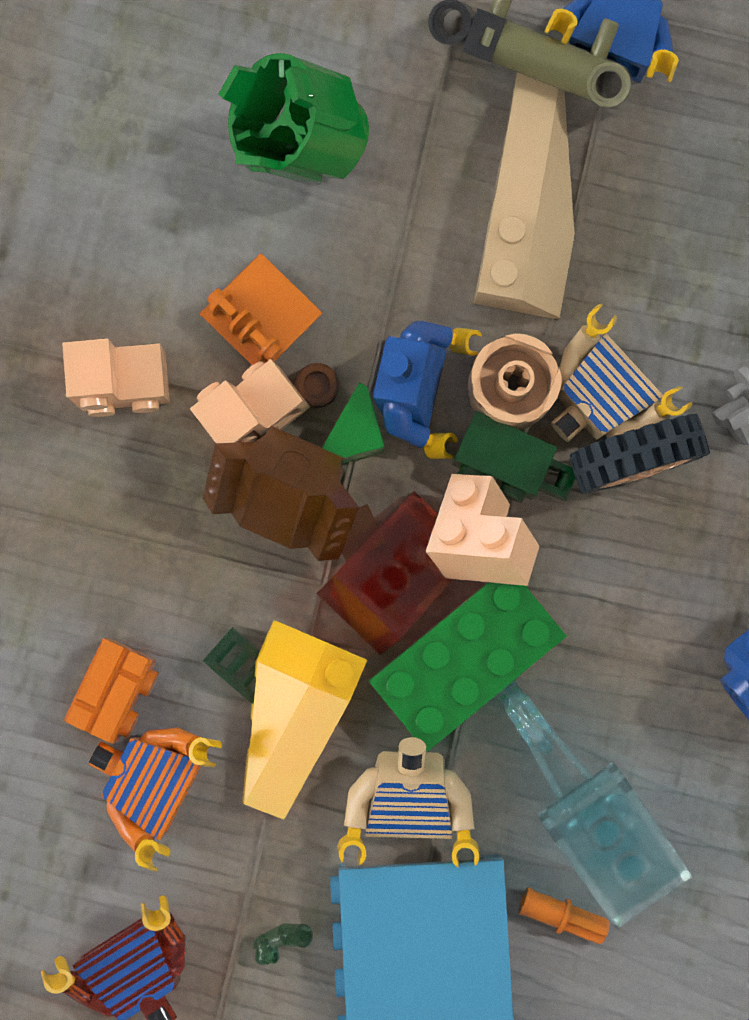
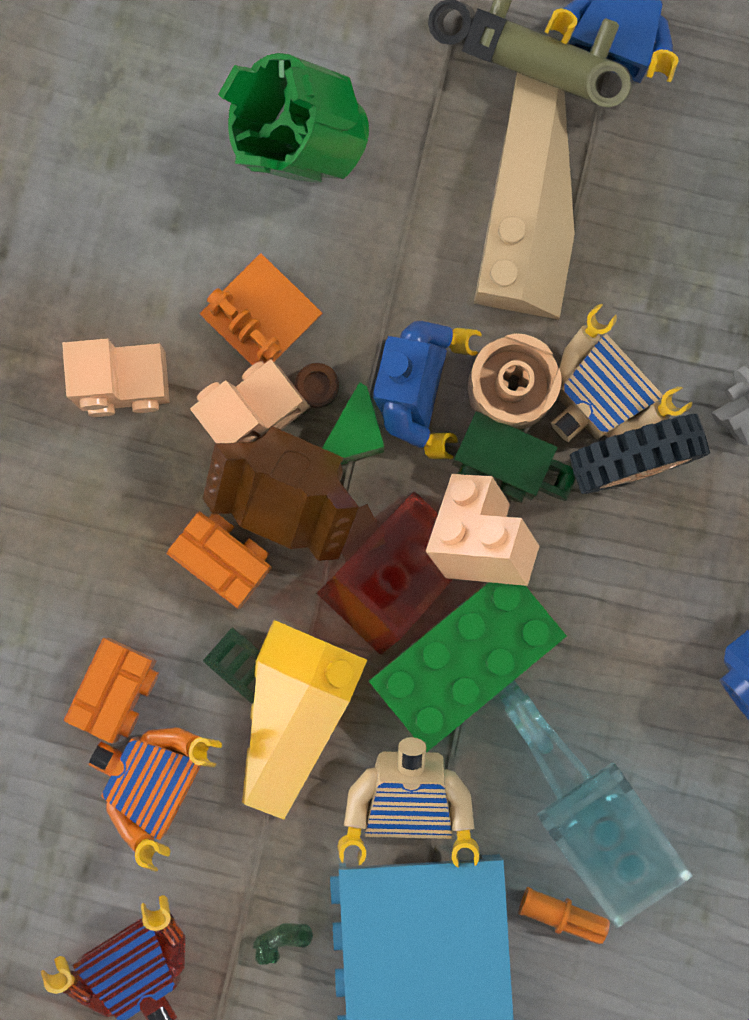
none -> orange brick [166,511,272,609]

